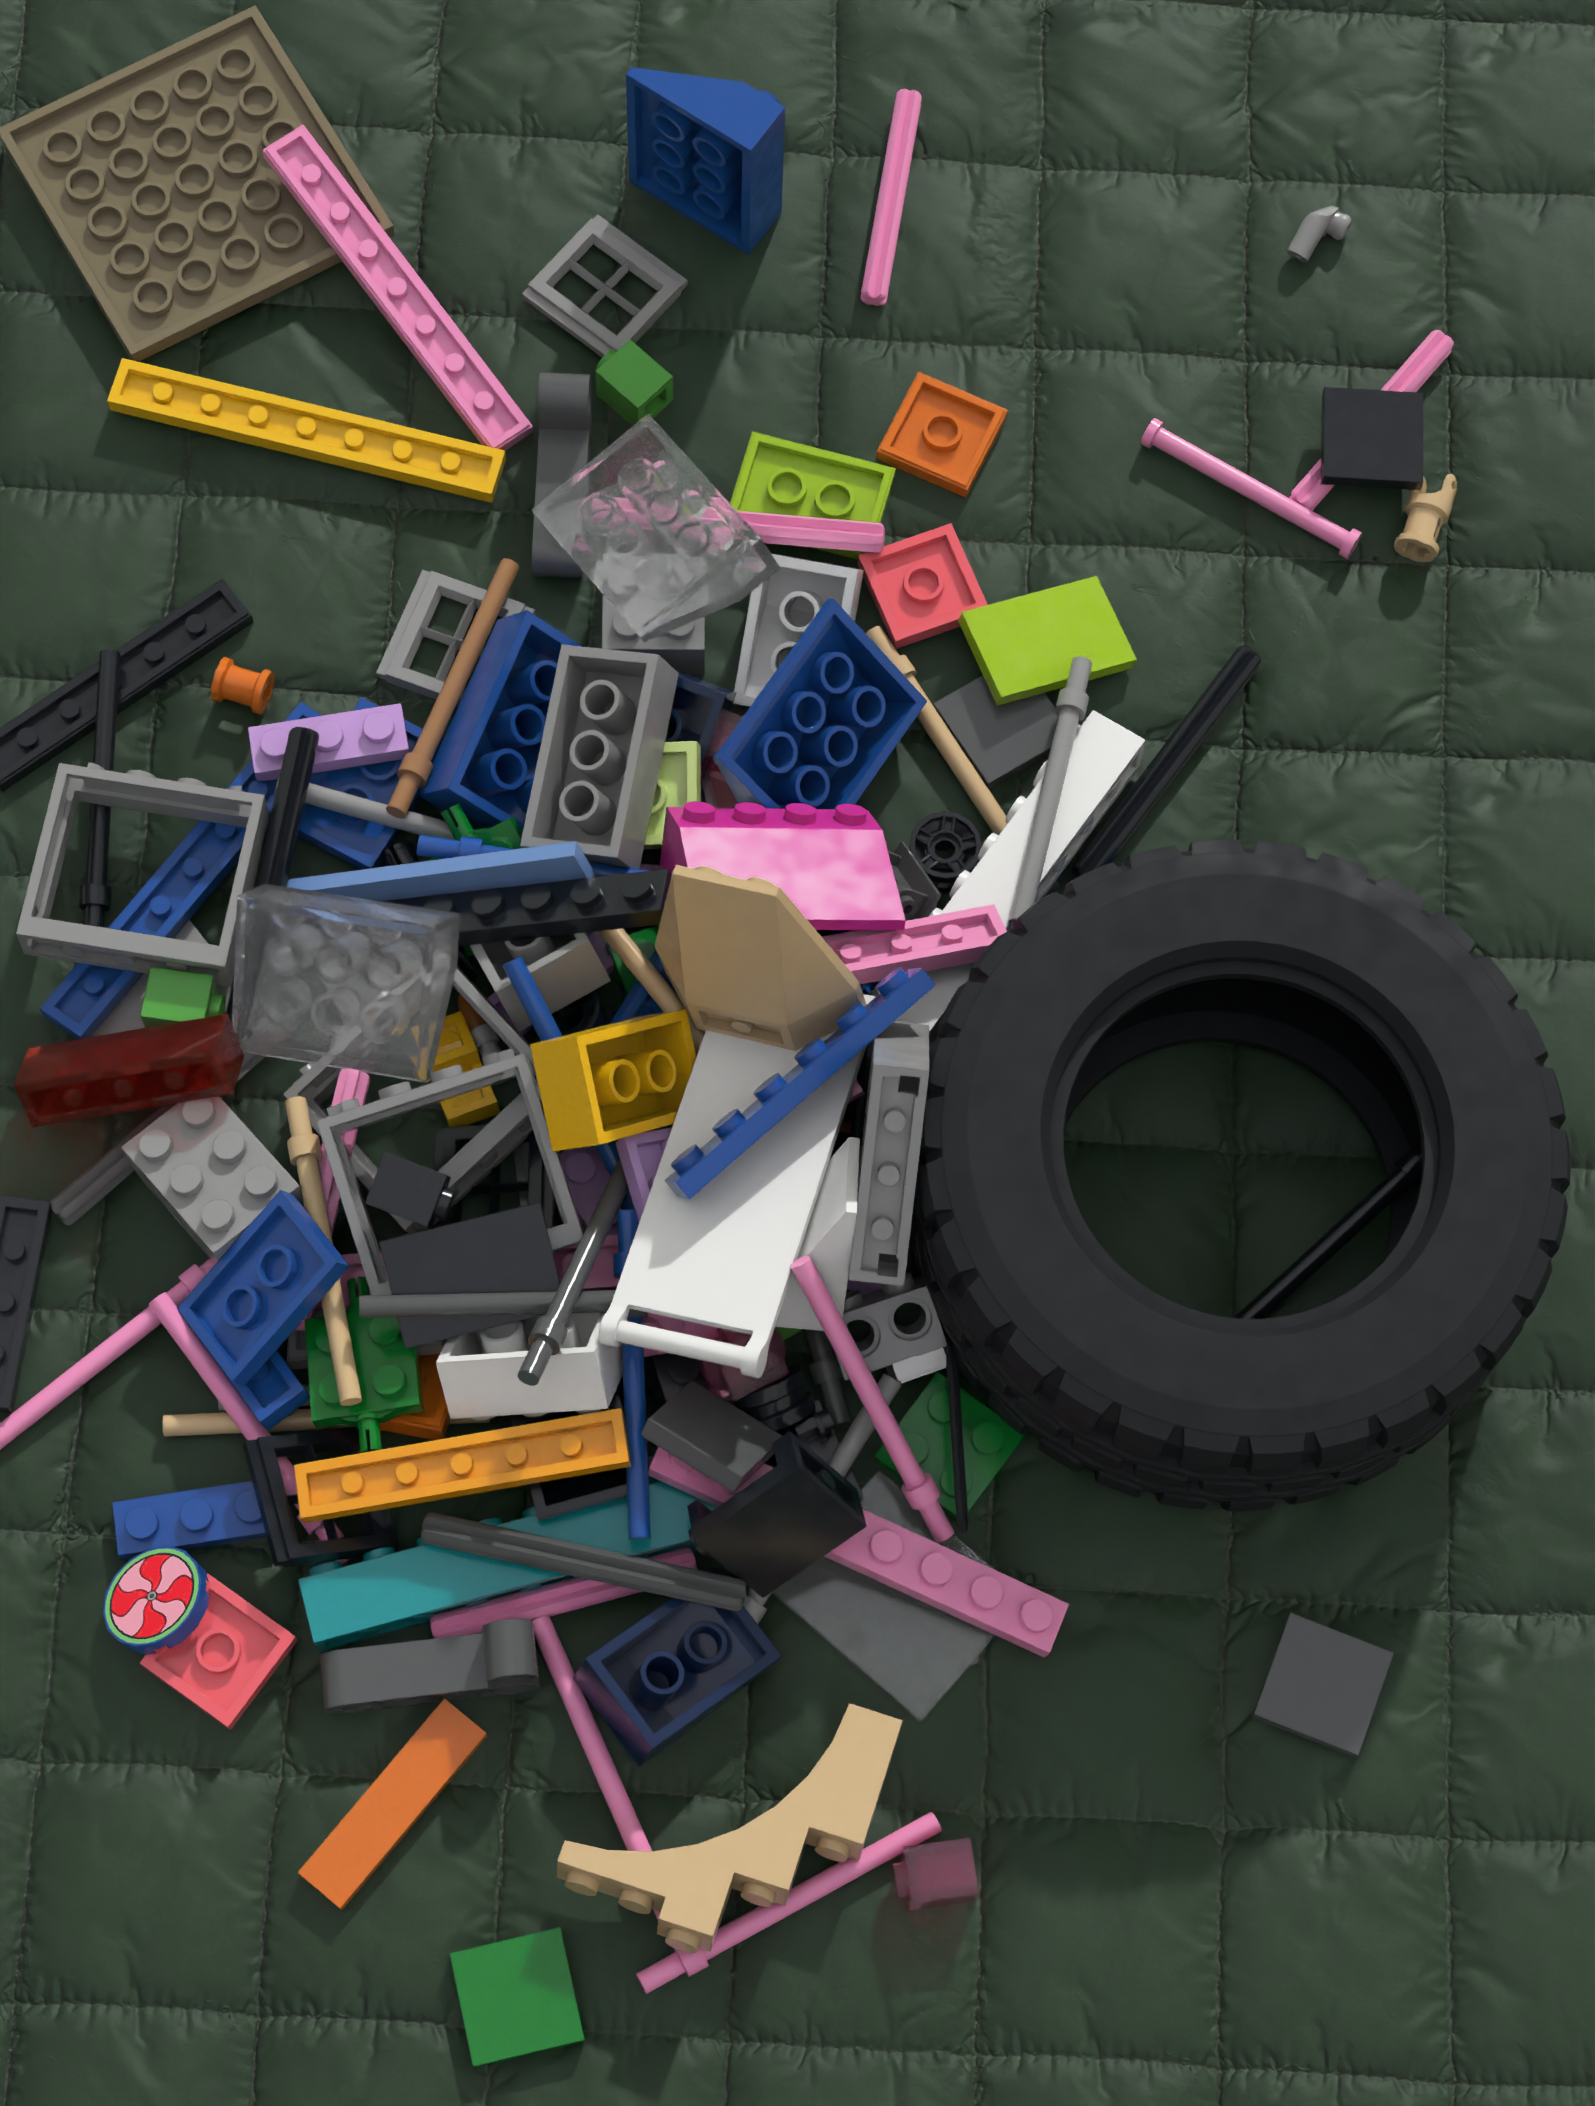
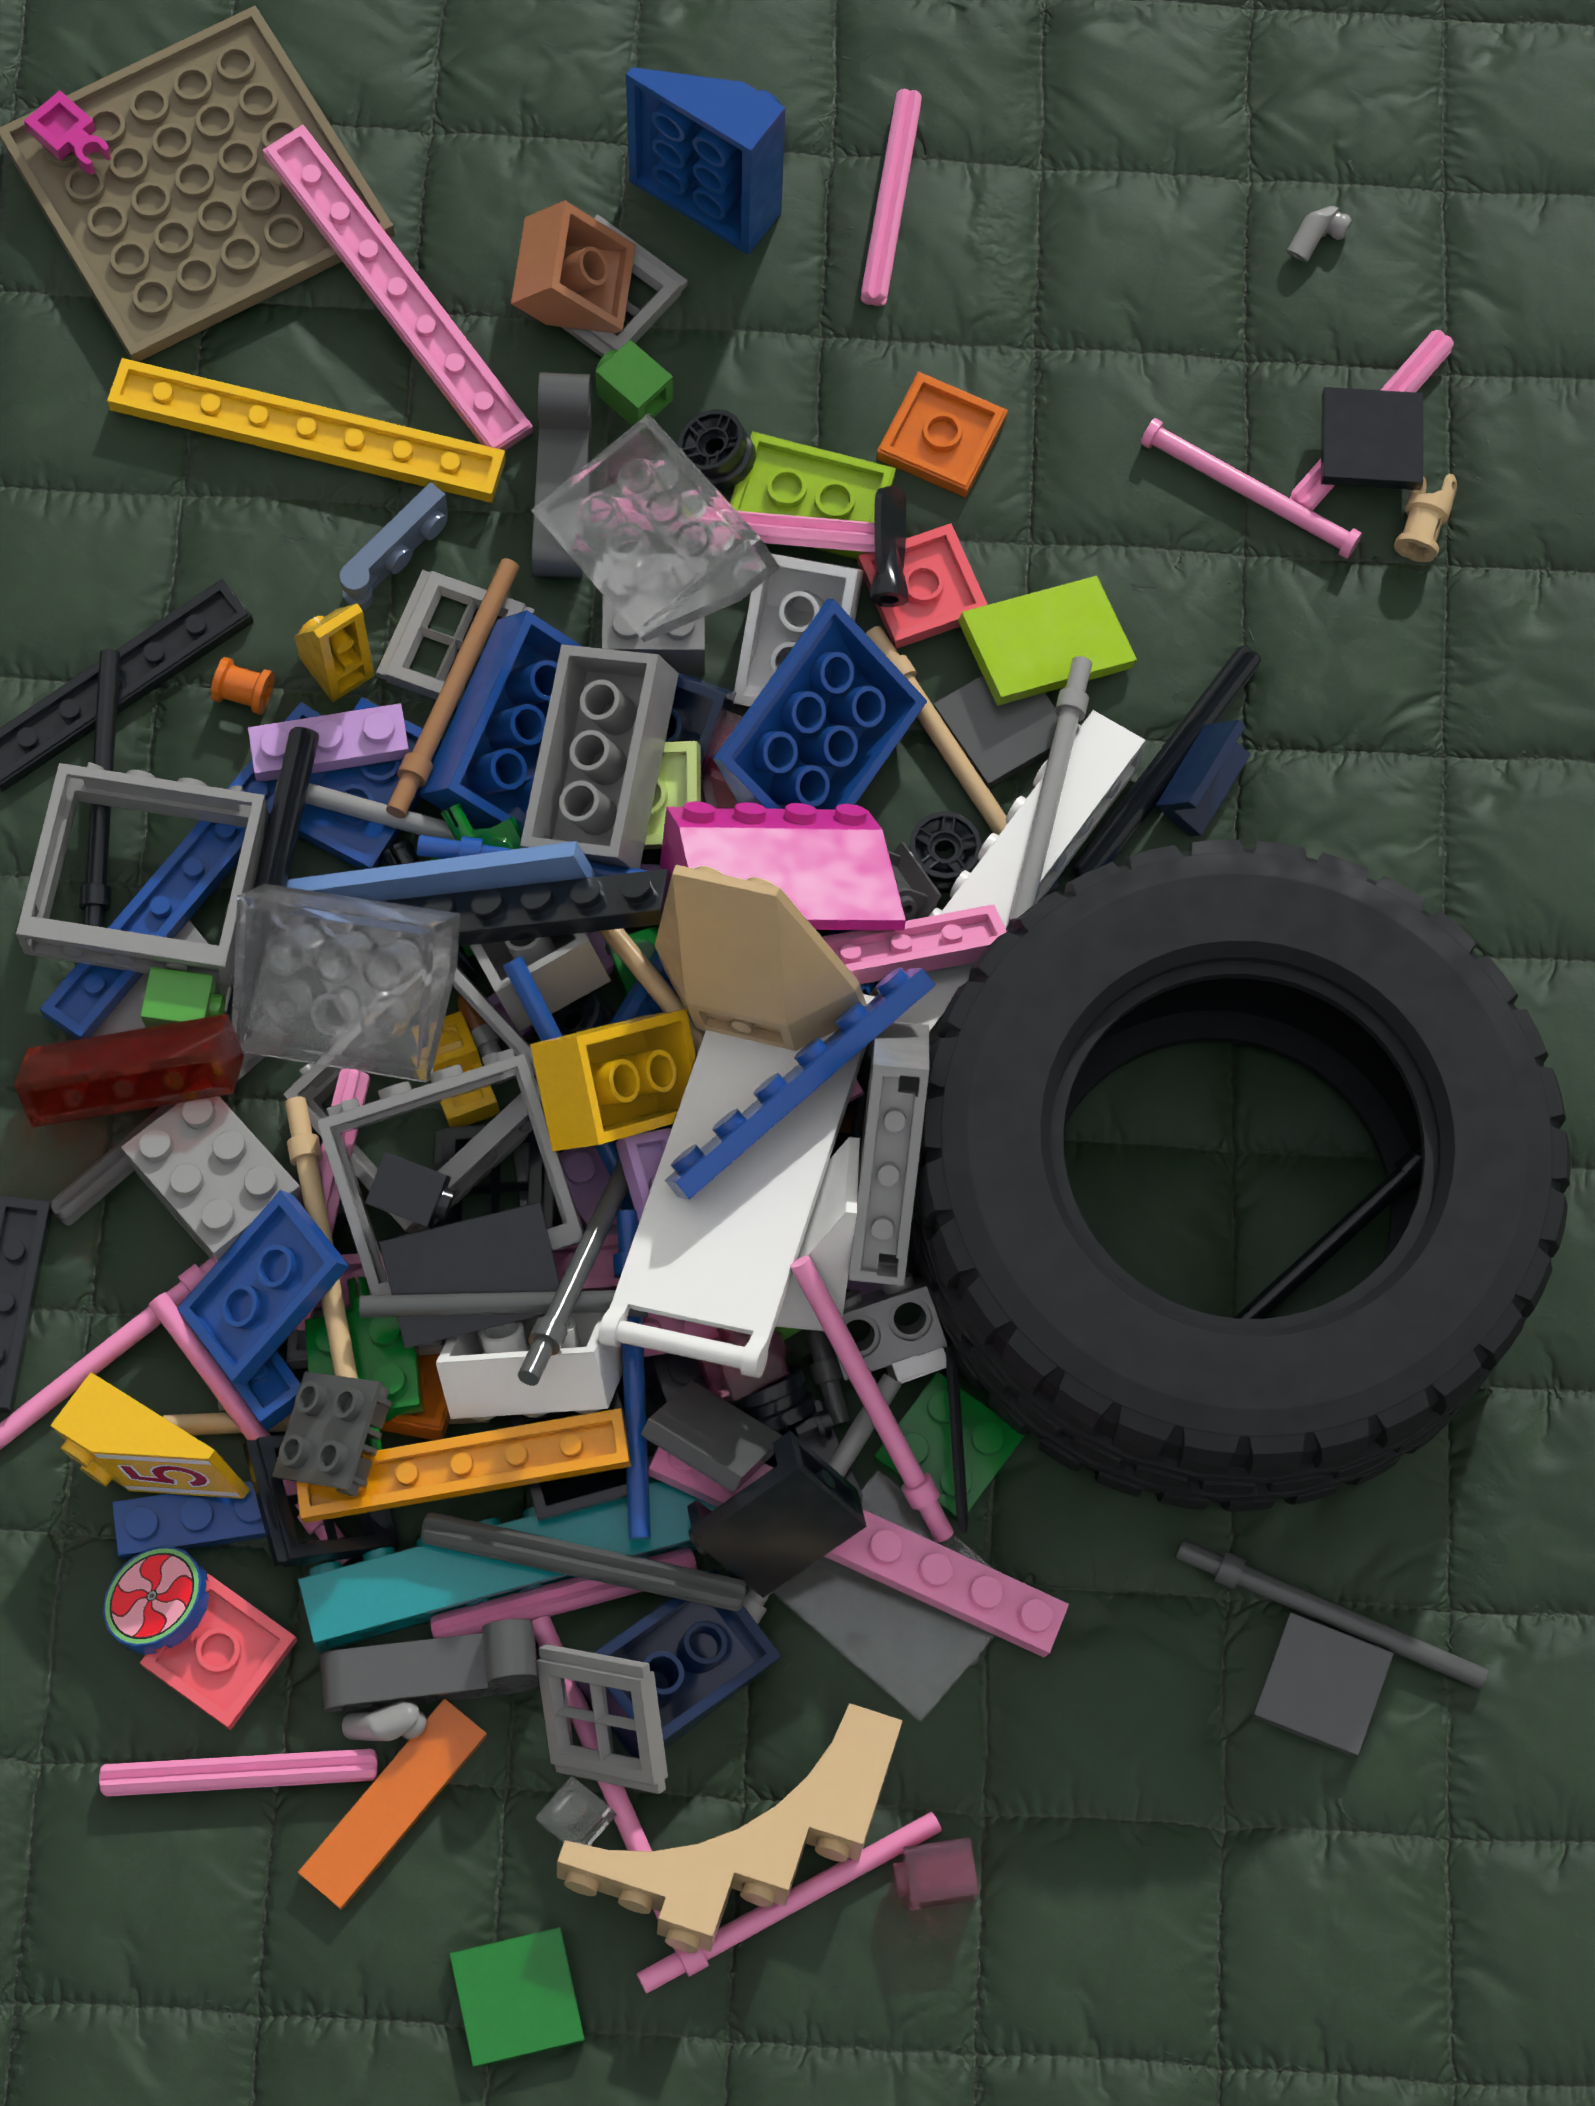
none -> dark pink plate [24,90,111,175]
none -> yellow slope [50,1372,250,1499]
none -> bright pink axle [99,1749,378,1797]
none -> dark grey hinge [272,1371,392,1497]
none -> yellow slope [294,603,375,703]
none -> sand blue plate [339,482,448,611]
none -> light grey arm [342,1700,427,1741]
none -> nougat slope [511,200,636,333]
none -> clear plate [535,1776,617,1846]
none -> light grey piece [536,1644,668,1794]
none -> black wheel [677,409,756,490]
none -> black piece [870,486,908,607]
none -> dark blue panel [1155,720,1251,837]
none -> dark grey bar [1175,1539,1489,1690]

